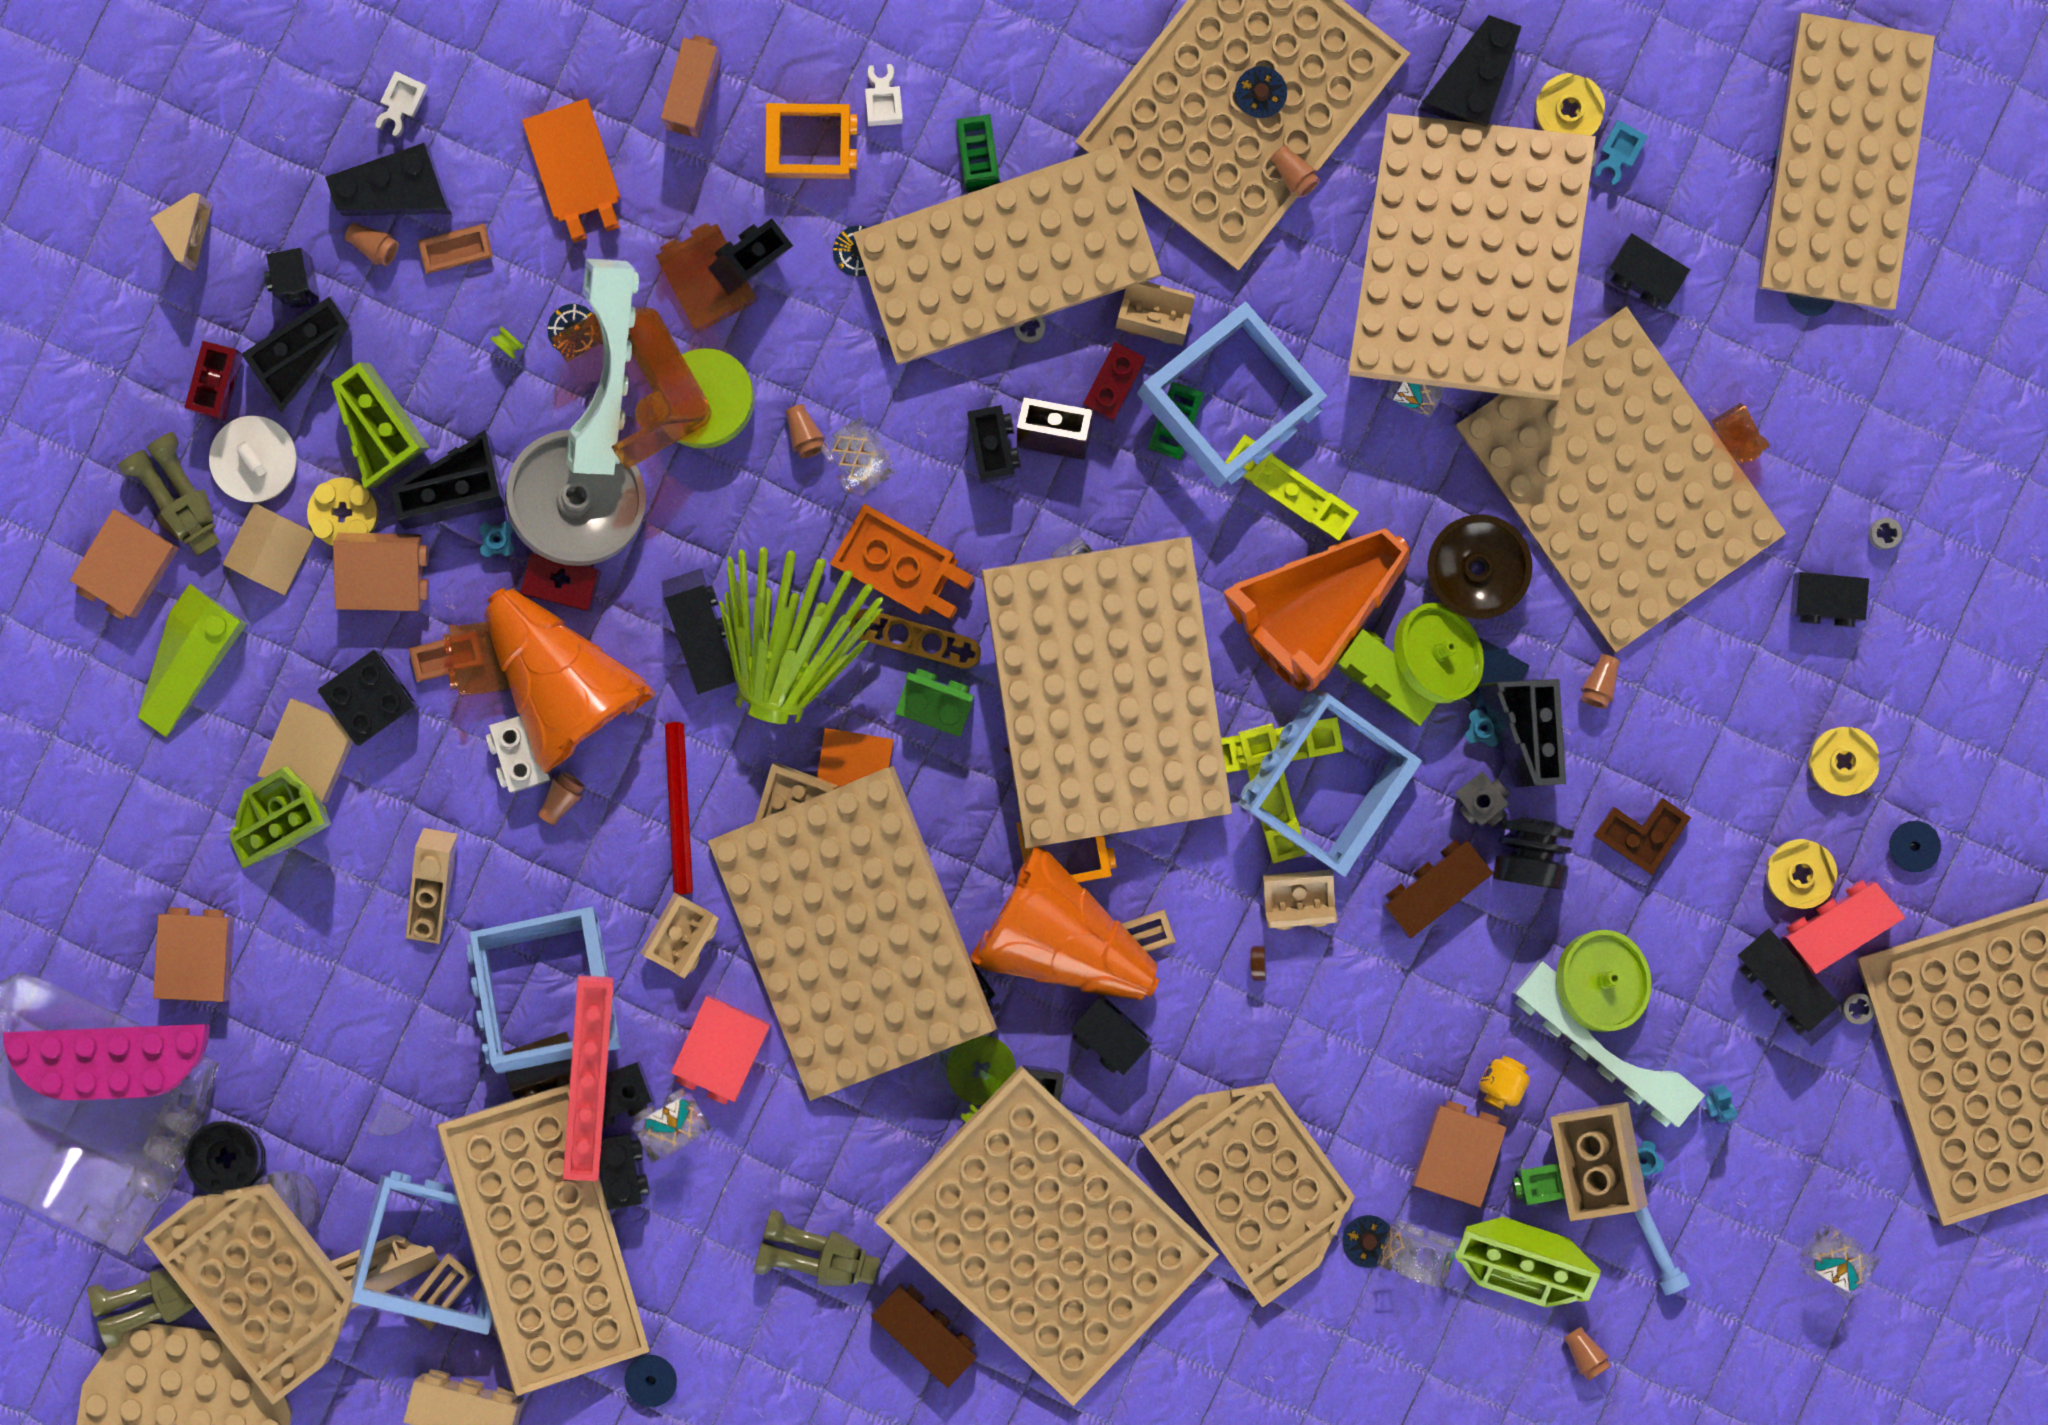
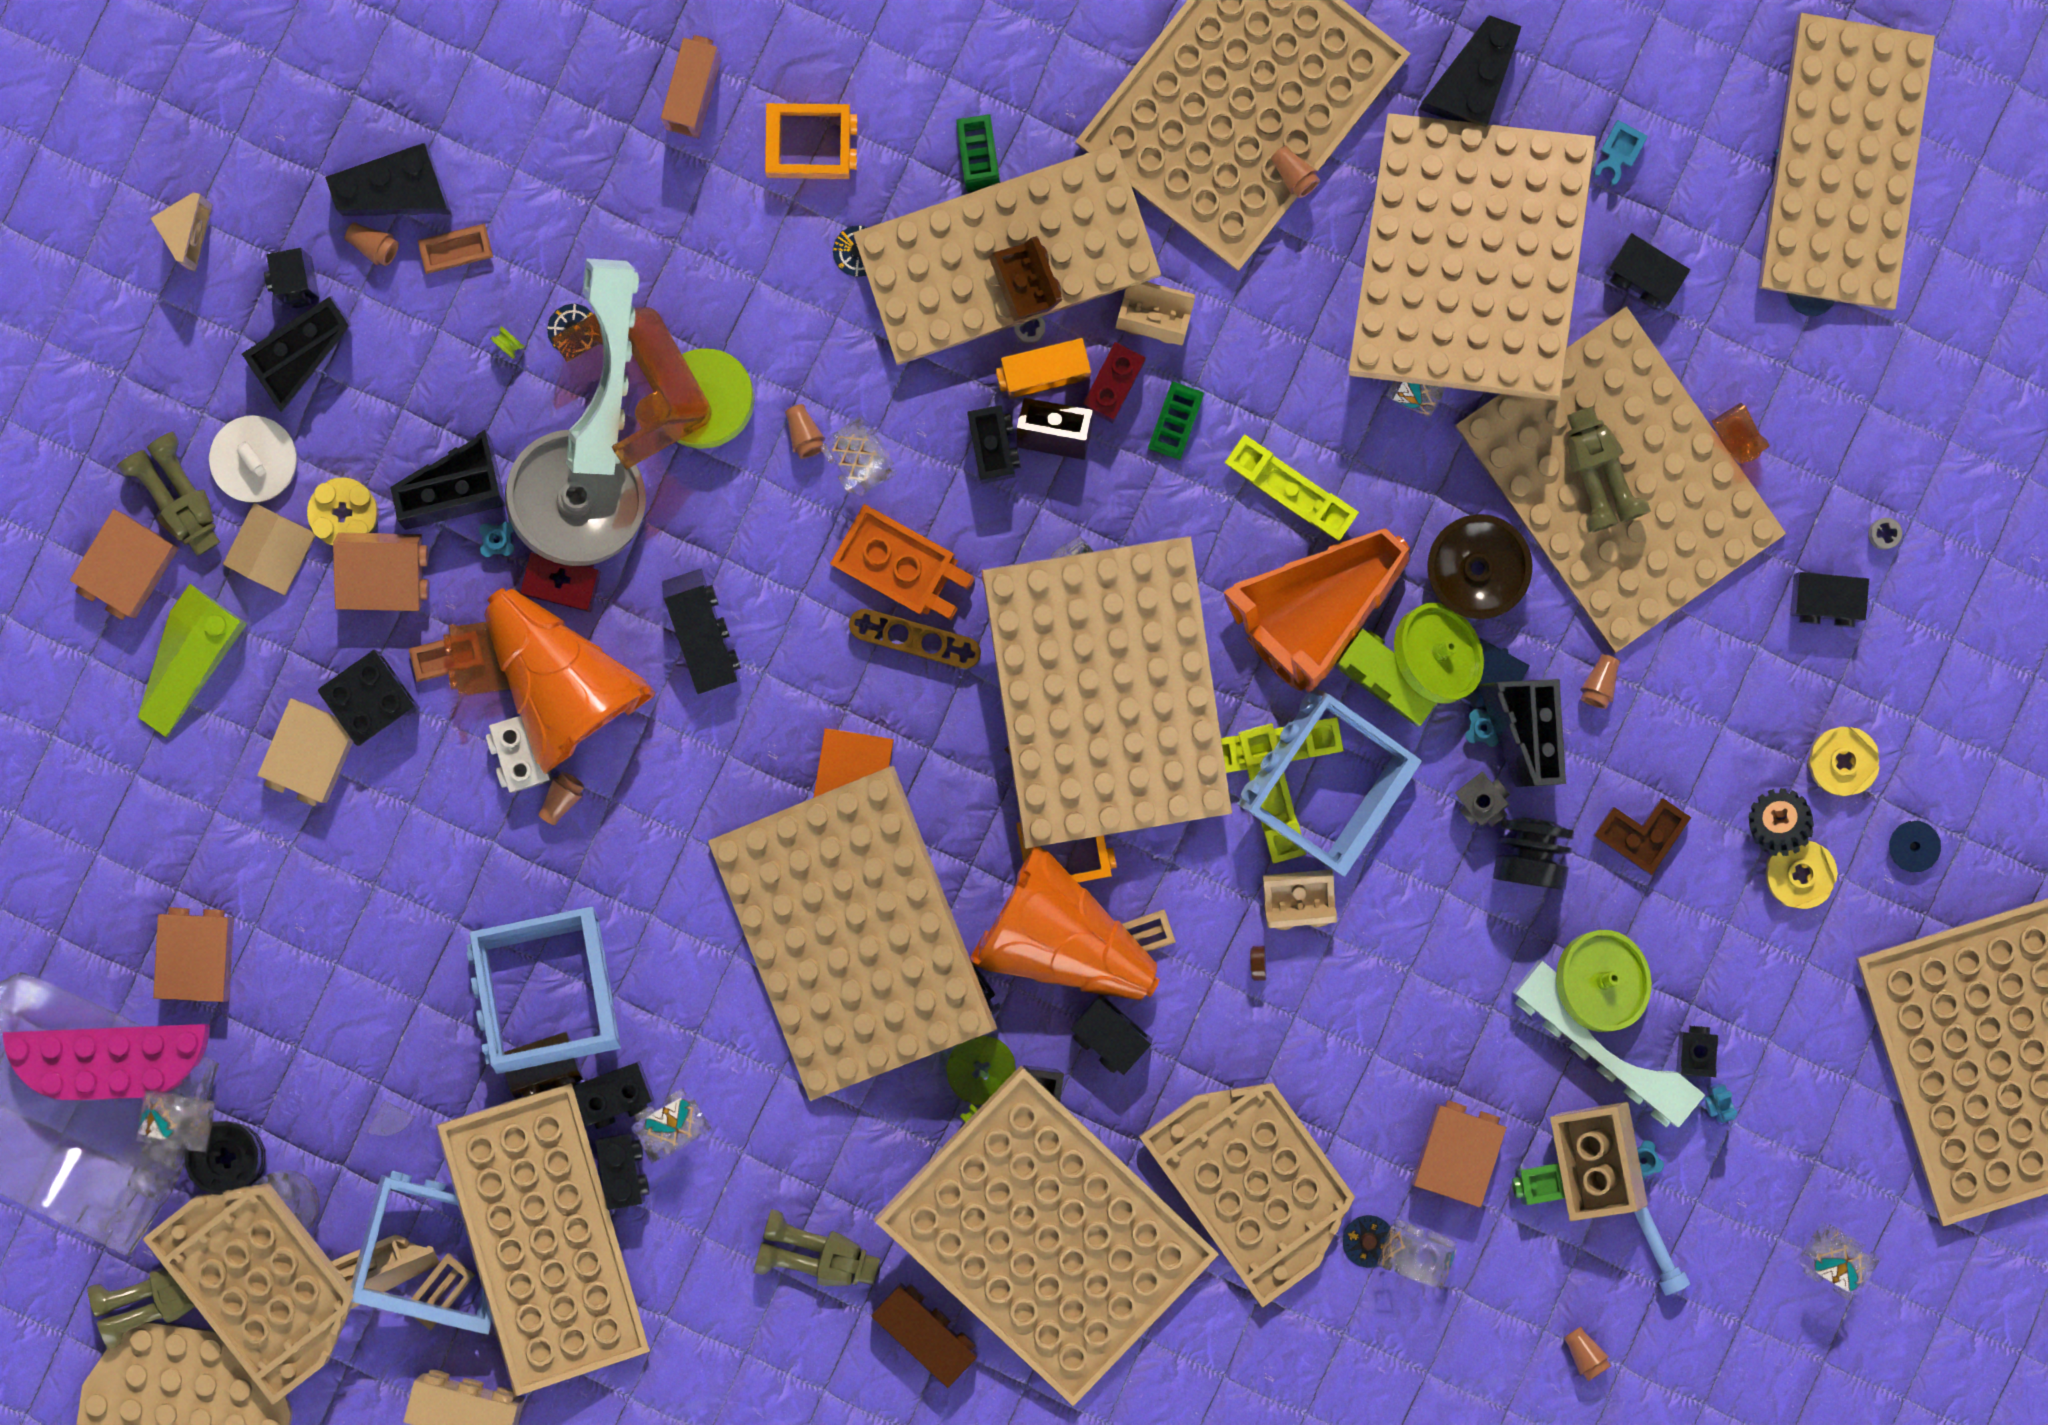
dark red brick [184,341,243,421] -> none
lime wedge [229,766,332,868] -> none
lime wedge [331,362,430,489] -> none
white plate [376,71,428,138] -> none
tan slope [405,828,458,944] -> none
orange tile [522,98,621,243] -> none
coral plate [563,975,613,1181] -> none
dark blue piece [625,1355,677,1407] -> none
tan bracket [640,892,719,979] -> none
clear orange panel [656,223,758,334] -> none
red axle [665,722,693,895] -> none
coral brick [671,995,772,1105] -> none
black brick [708,218,793,295] -> none
lime plant [719,547,883,724] -> none
tan plate [754,762,839,822] -> none
white plate [865,64,903,126] -> none
bright green bracket [895,668,974,737] -> none
light blue window [1136,301,1327,488] -> none
piece [1235,66,1287,118] -> none
reddish brown brick [1383,839,1494,938] -> none
lime wedge [1455,1217,1601,1307] -> none
yellow head [1479,1055,1530,1110] -> none
light yellow plate [1535,73,1605,136] -> none
black wedge [1737,928,1843,1046] -> none
coral slope [1781,880,1905,974] -> none
light grey bush [1841,993,1874,1024] -> none
none -> clear brick [136,1091,215,1152]
none -> reddish brown bracket [989,236,1062,321]
none -> light orange window [996,338,1091,399]
none -> olive piece [1567,407,1651,533]
none -> black brick [1676,1025,1718,1078]
none -> black wheel [1749,788,1814,856]

